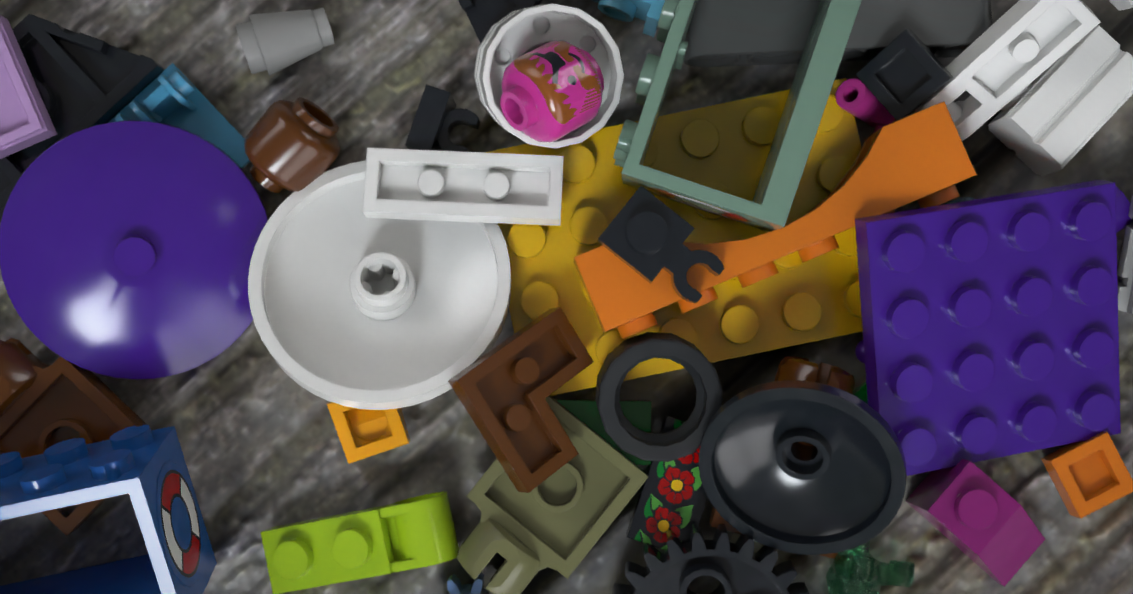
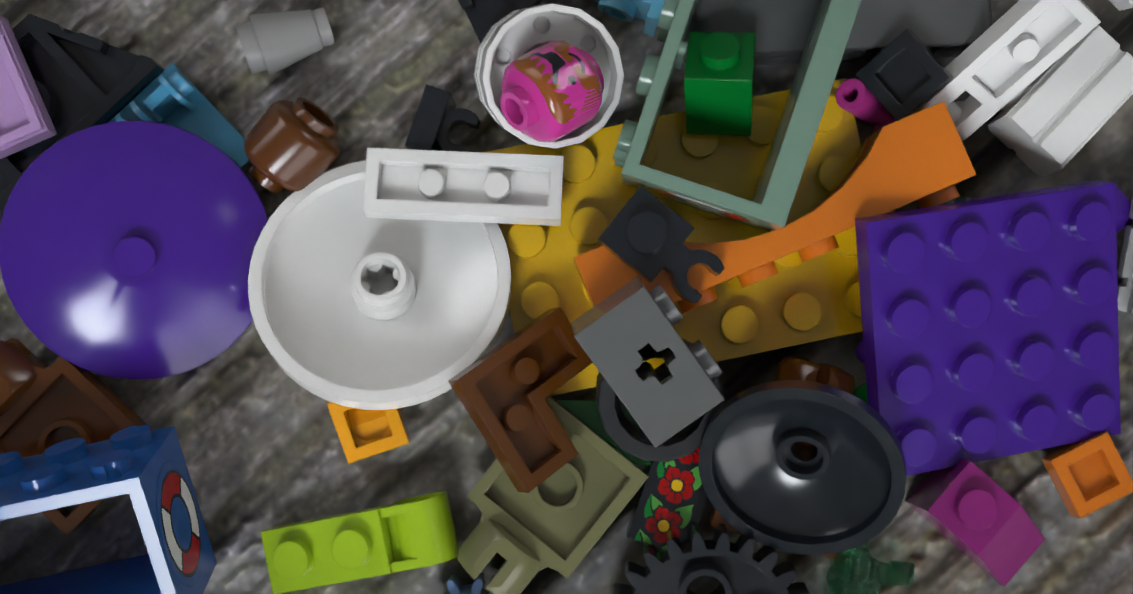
none -> dark grey brick [571,276,725,448]
none -> green brick [684,32,756,136]

